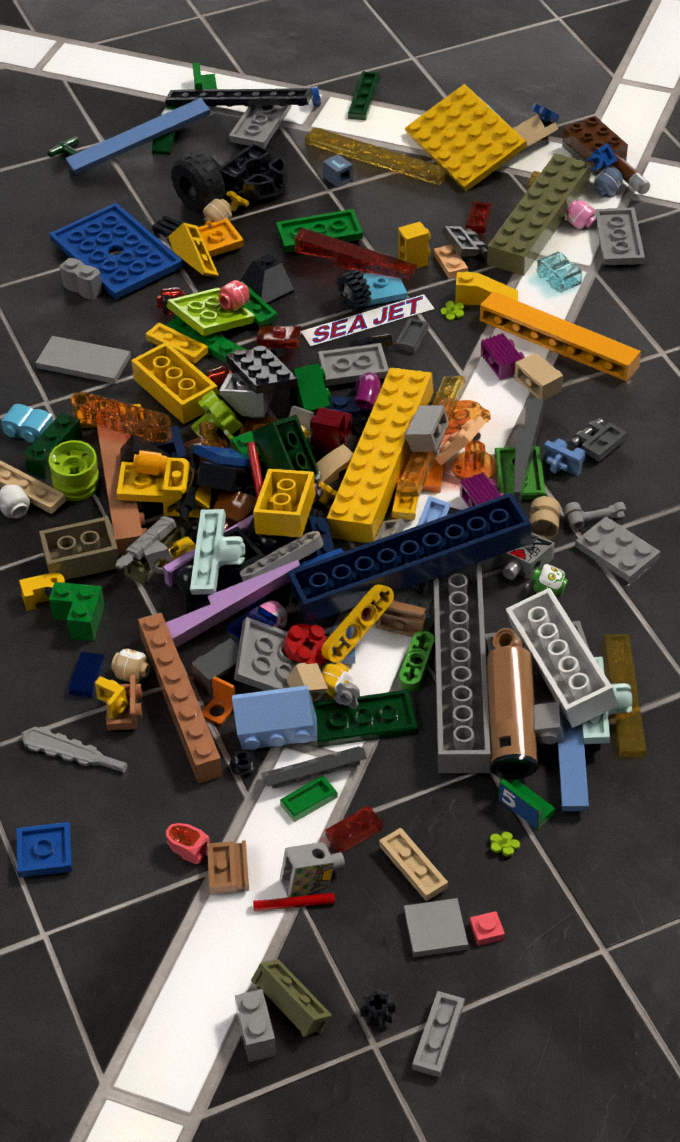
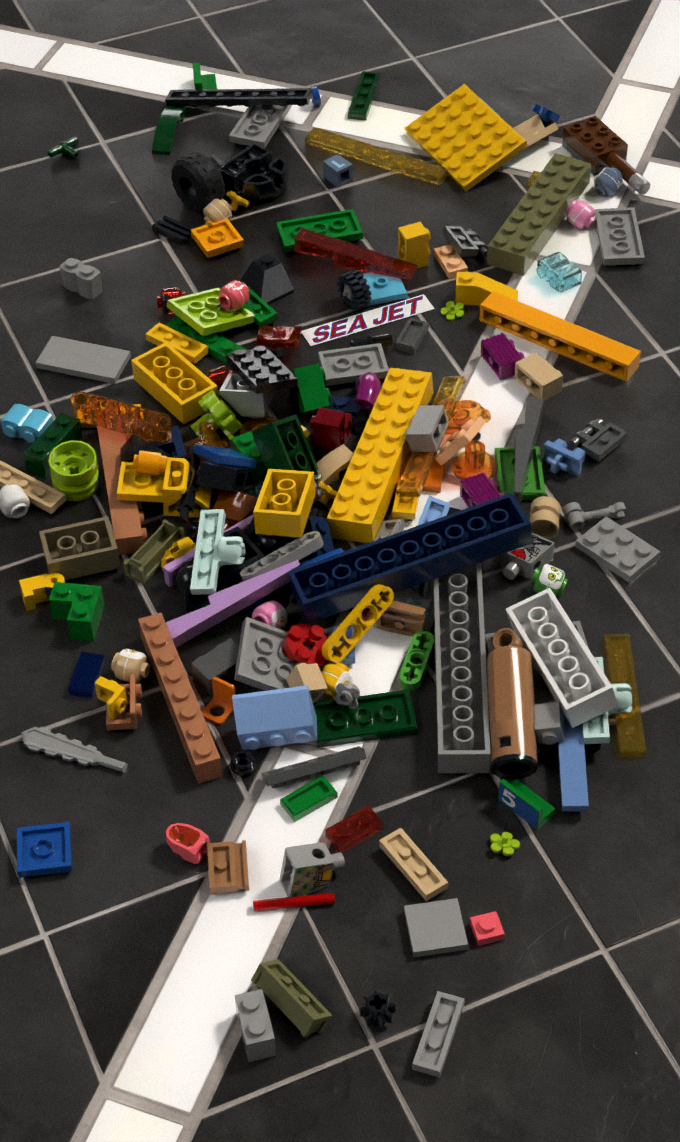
blue plate [49,203,183,300] -> none
medium blue tile [66,98,210,175] -> none
light grey piece [115,516,176,574] -> none
yellow slope [168,223,219,277] -> none
clear blue tile [227,606,278,639] -> none
red piece [247,442,263,500] -> none
light grey tile [289,406,314,431] -> none
clear red plate [466,201,493,234] -> none
blue plate [587,143,617,171] -> none

